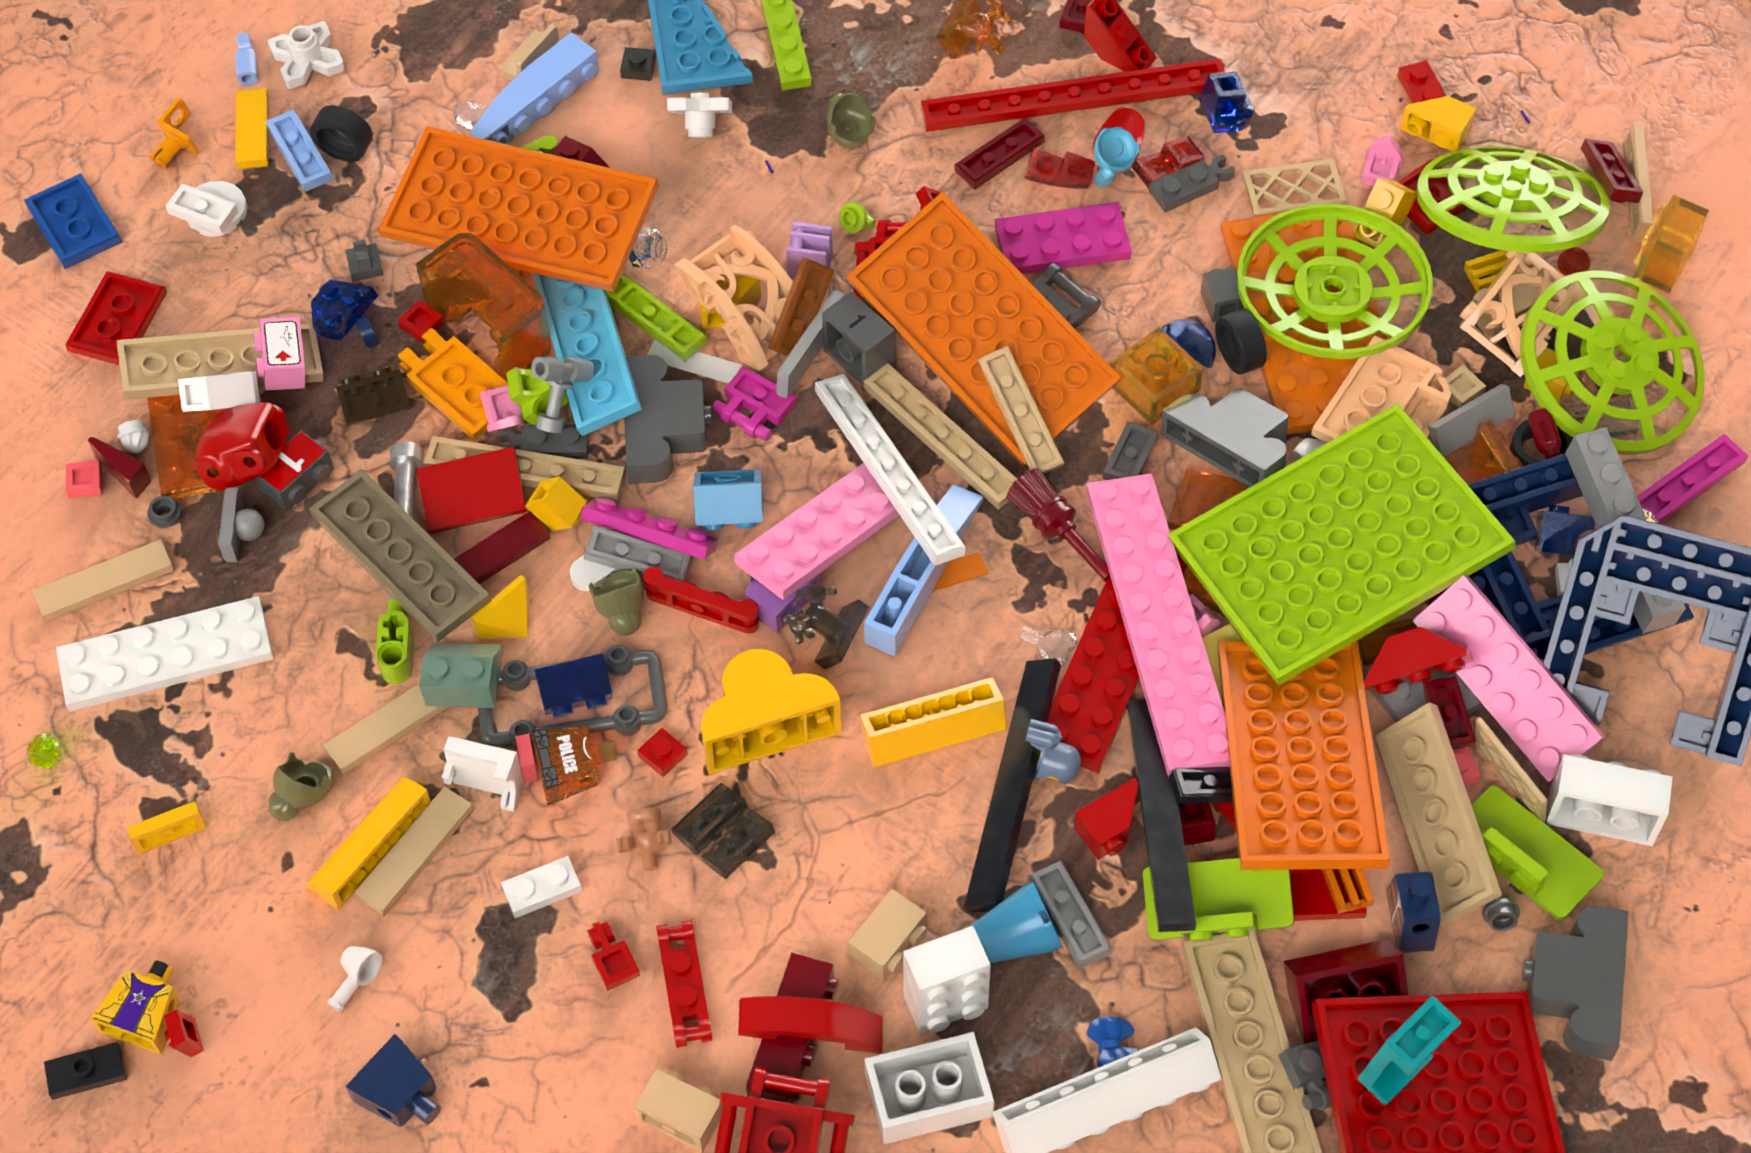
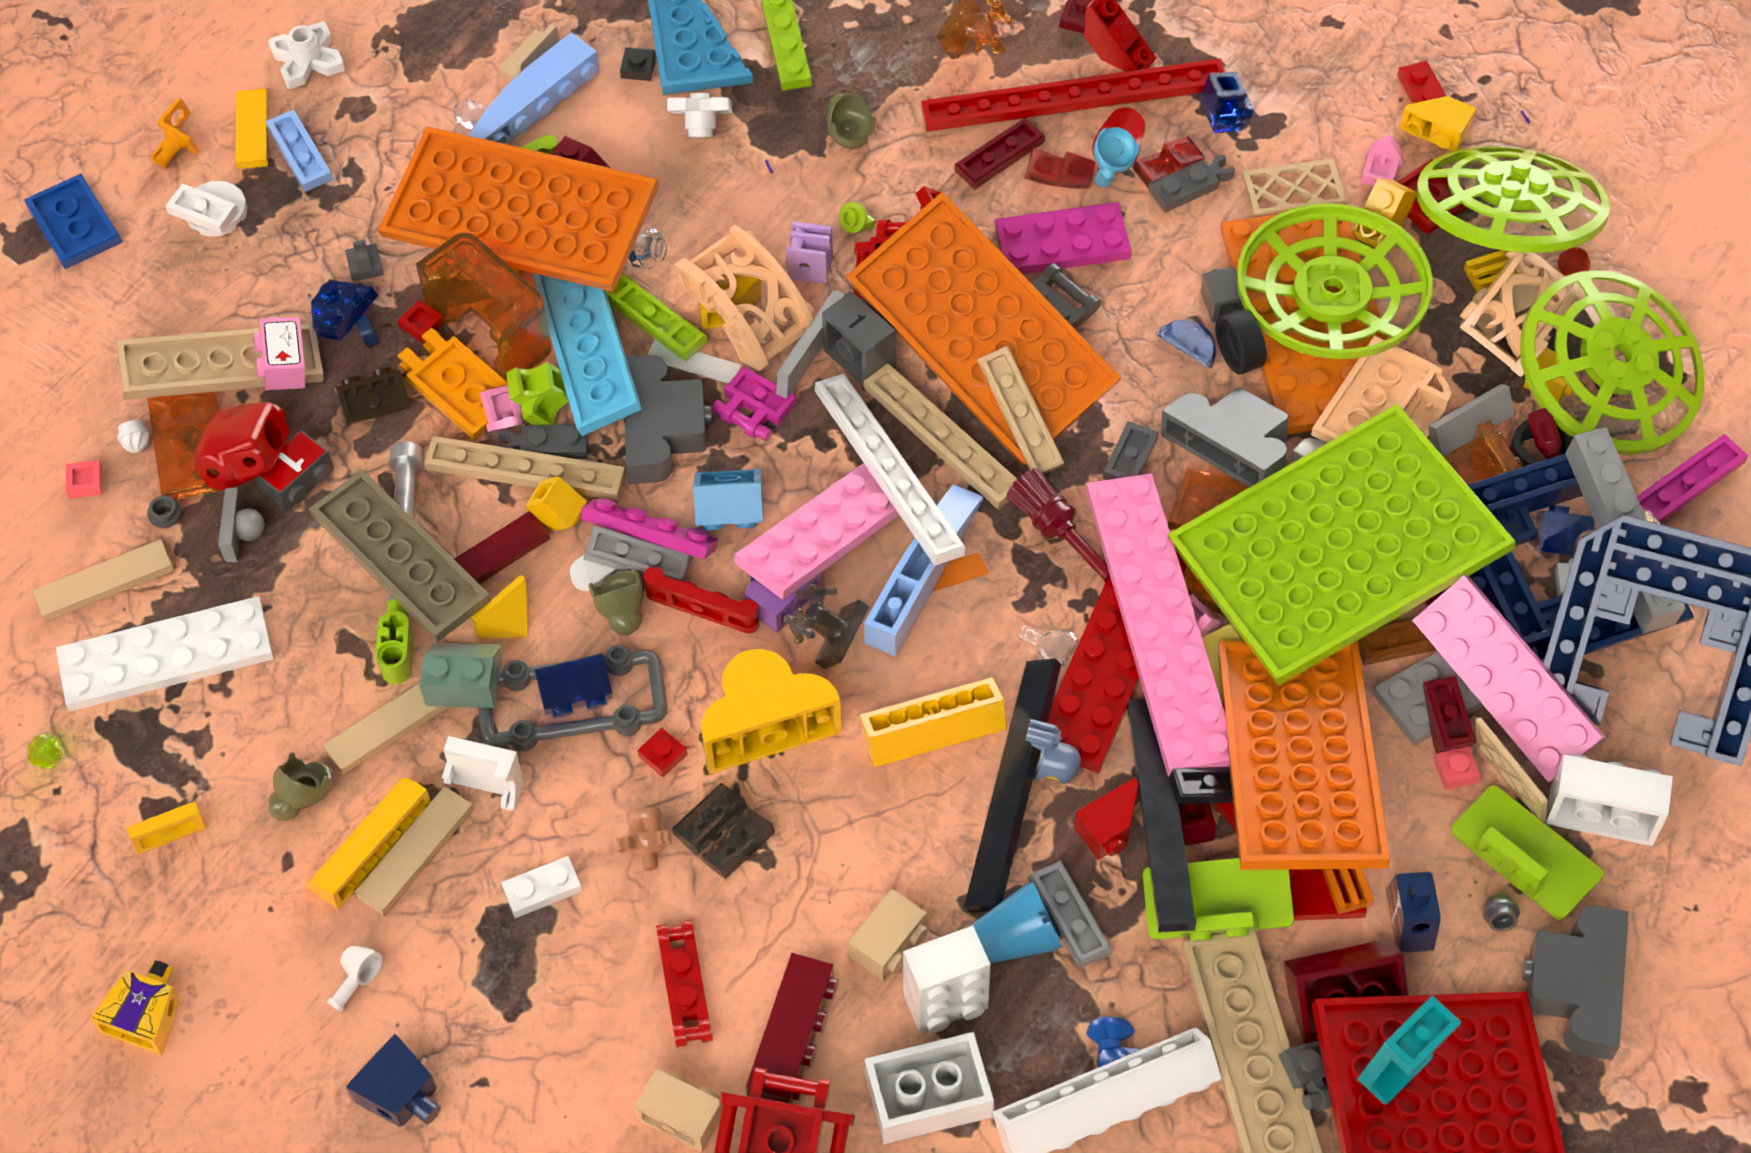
black plate [44,1042,126,1100] -> none
red tile [65,271,167,365] -> none
dark red slope [88,436,151,498] -> none
red plate [164,1009,204,1057] -> none
white slope [178,371,260,412] -> none
light blue bar [235,32,258,86] -> none
black tyre [310,105,373,162] -> none
red tile [416,446,528,534] -> none
coral plate [512,734,538,783] -> none
clear orange torso [530,726,617,805] -> none
light grey bar [531,357,594,434] -> none
red plate [587,921,641,991] -> none
red slope [738,996,883,1054] -> none
dark orange tile [768,257,834,356] -> none
clear yellow brick [1110,327,1203,425] -> none
red slope [1364,626,1473,695] -> none
tan plate [1375,703,1502,927] -> none
tan plate [1445,365,1486,408] -> none
dark red plate [1581,138,1643,203] -> none
tan tile [1623,124,1654,243] -> none
clear yellow brick [1634,195,1709,293] -> none

